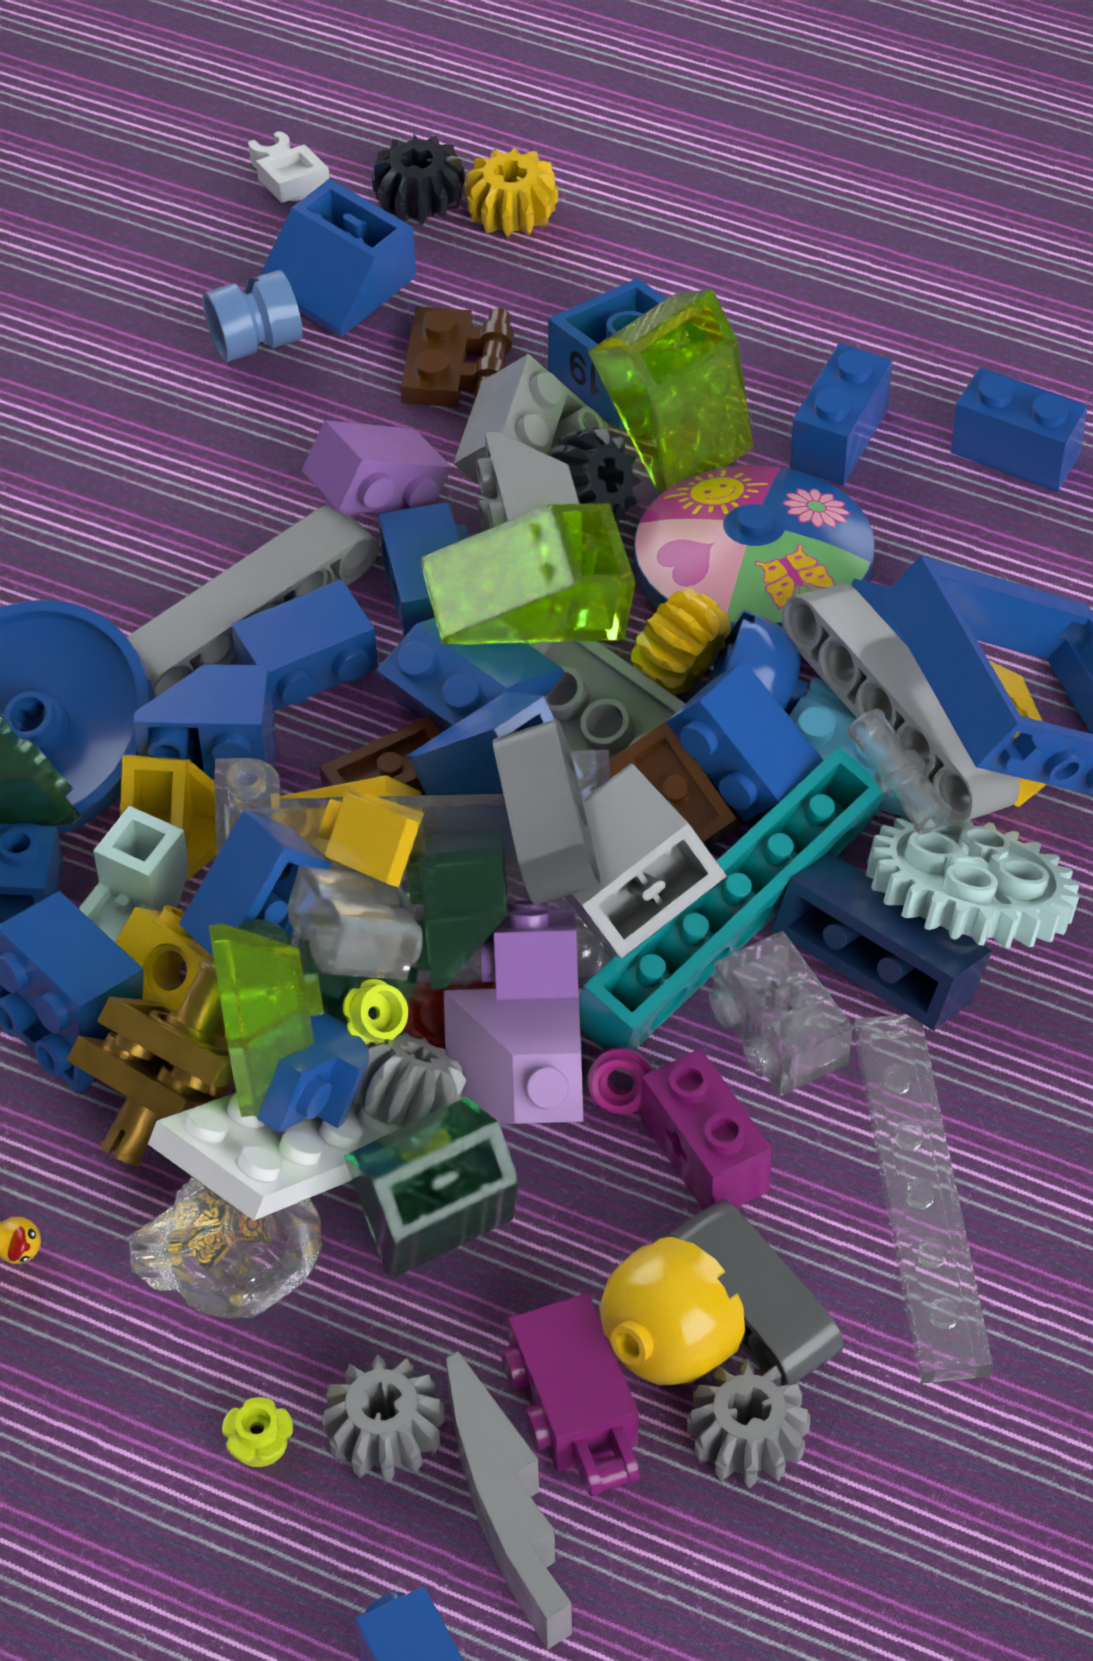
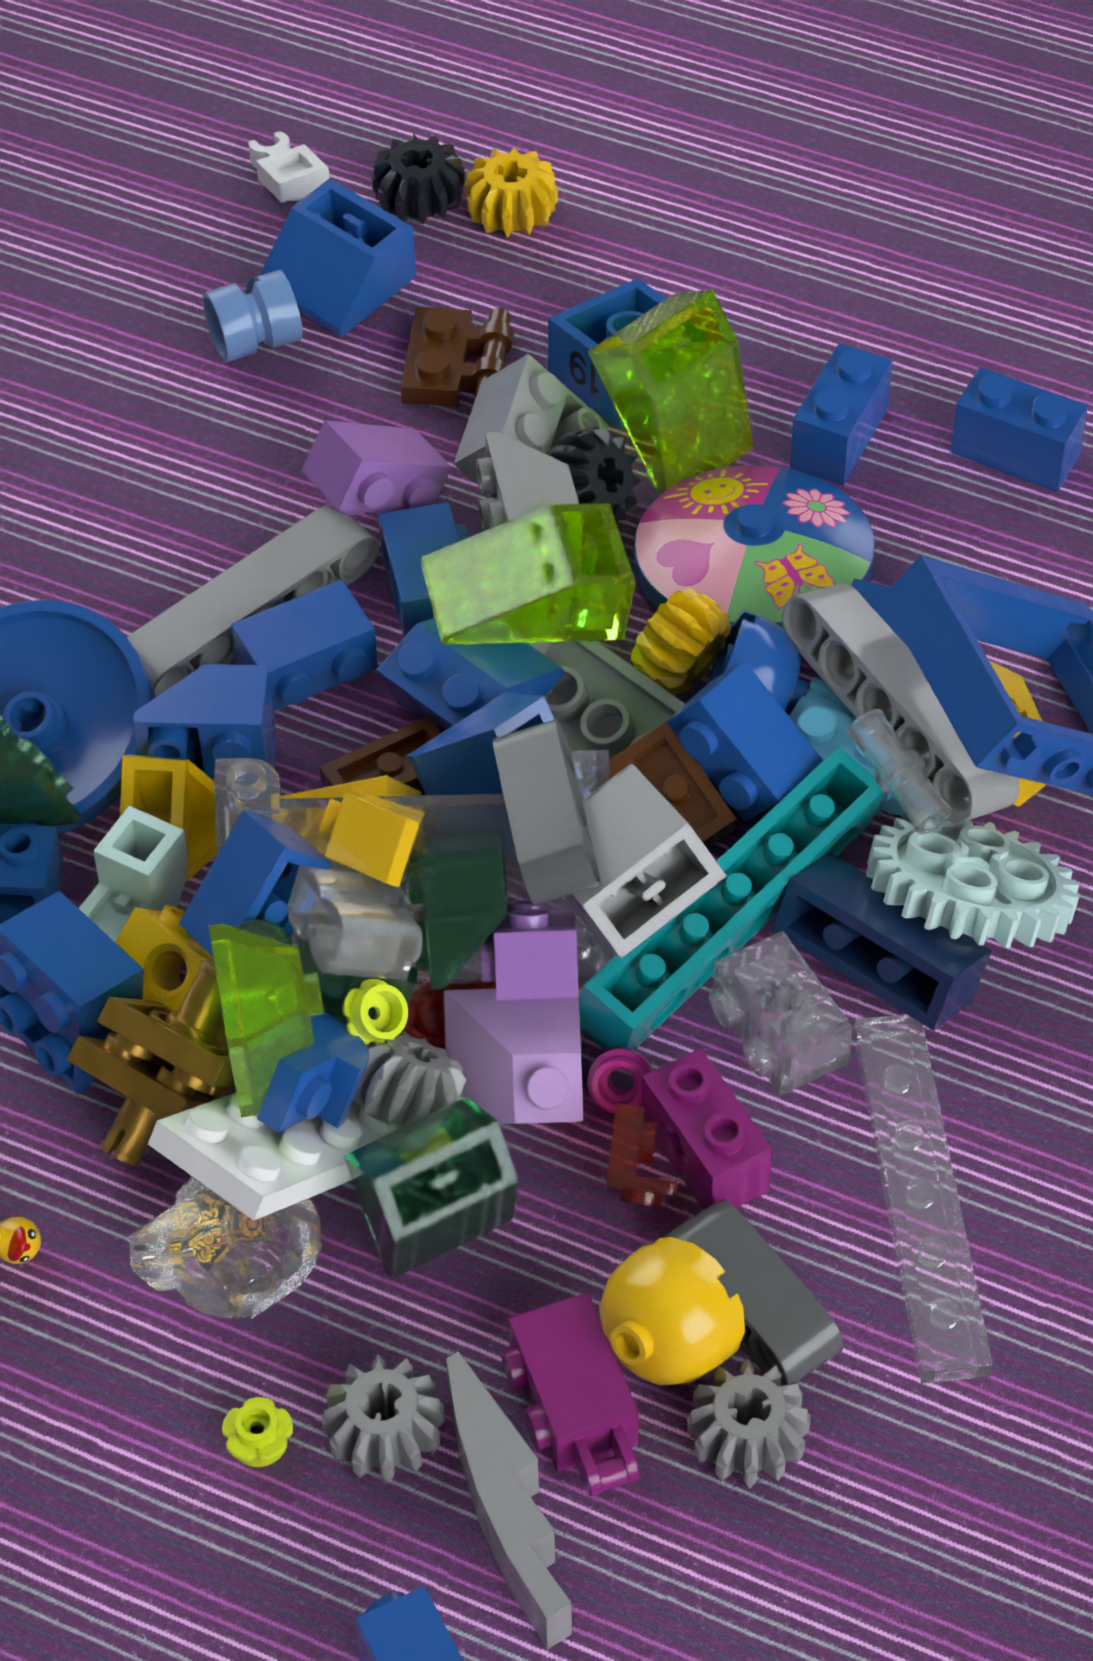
none -> clear red bracket [606,1103,679,1206]

